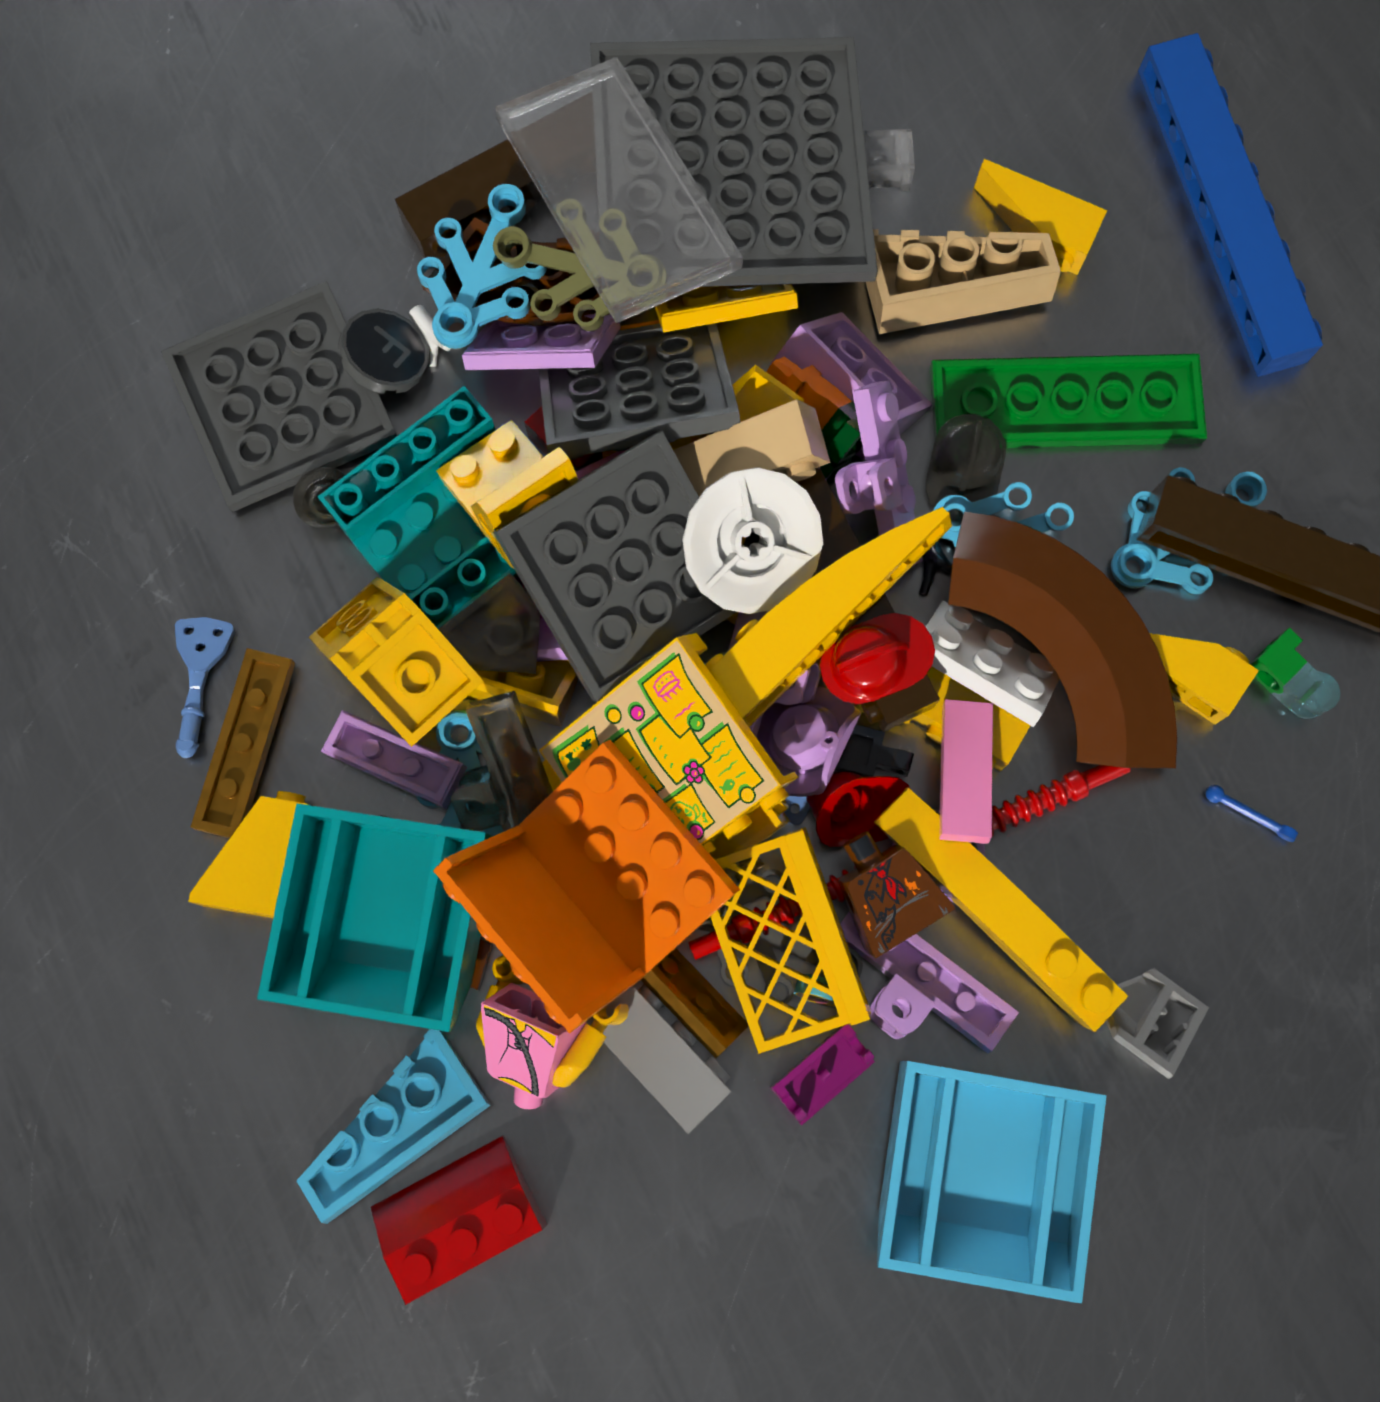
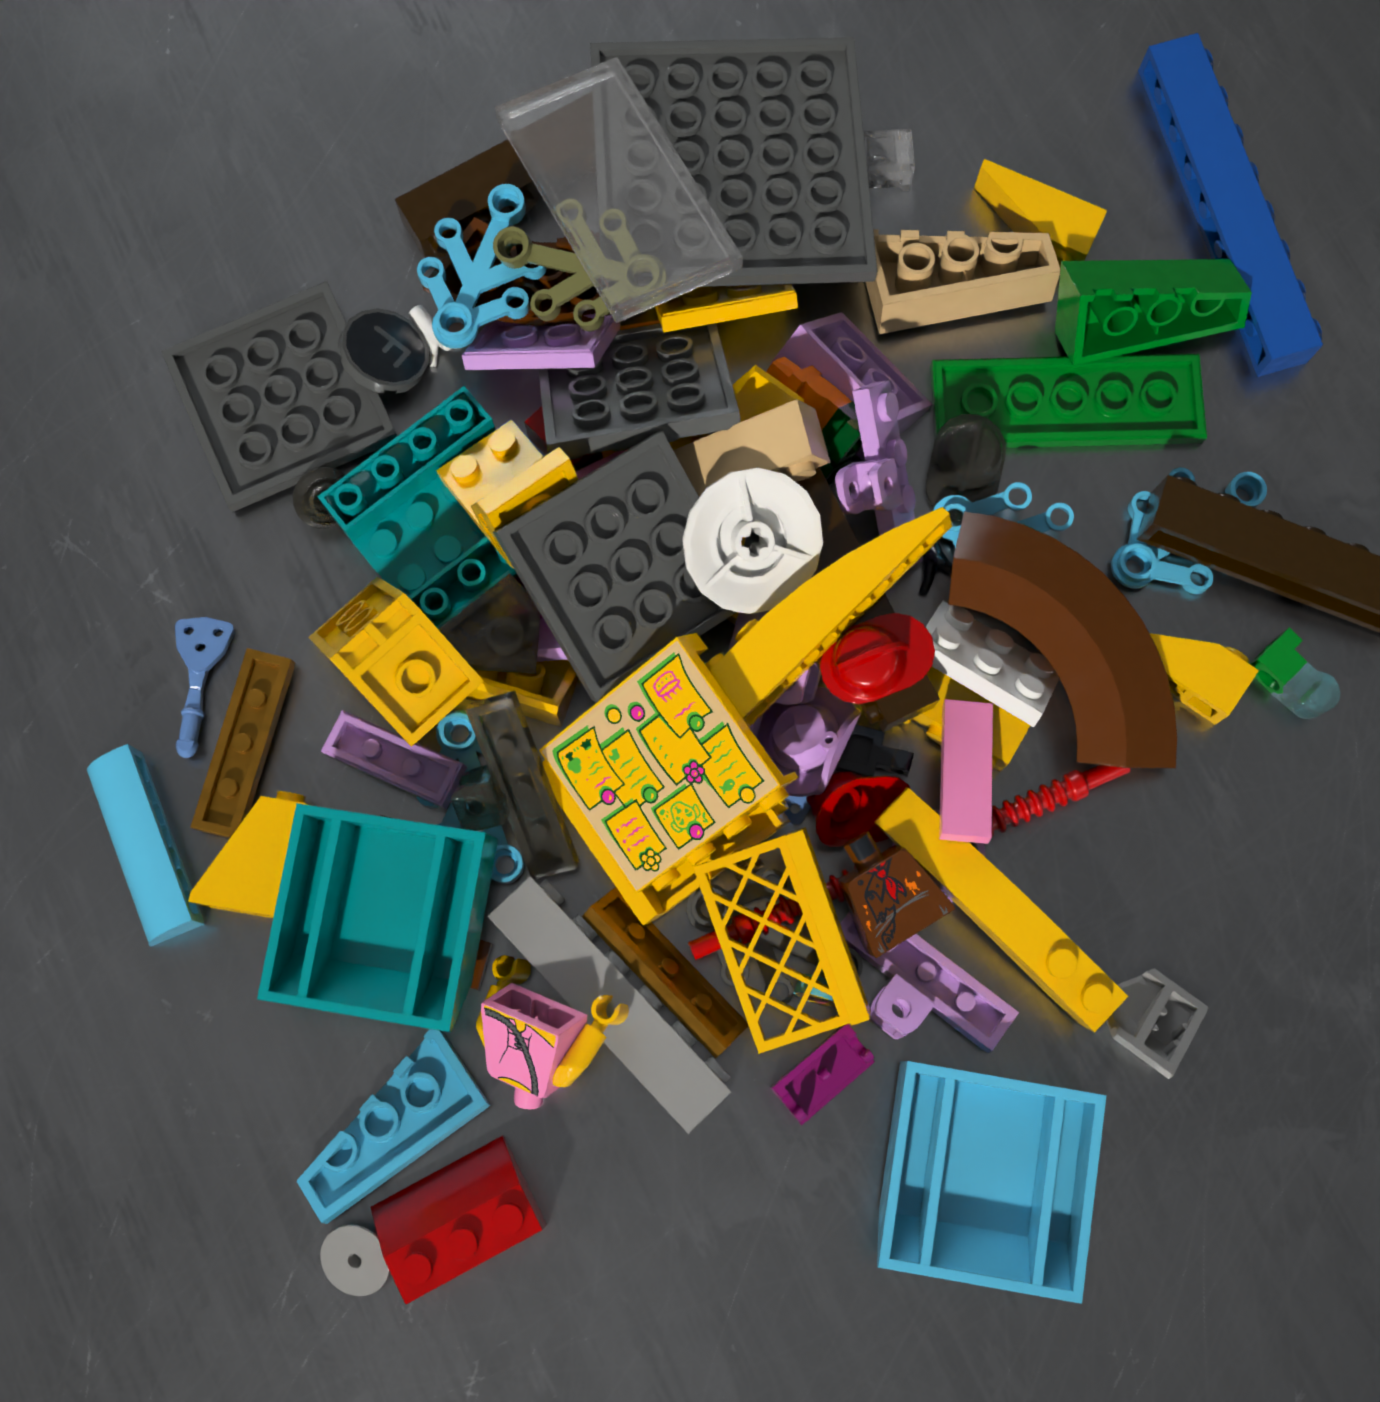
orange bracket [433,740,740,1034] -> none
blue hinge [1206,785,1298,842] -> none
none -> medium azure brick [87,744,205,946]
none -> light grey piece [320,1225,390,1296]
none -> green wedge [1055,259,1252,366]

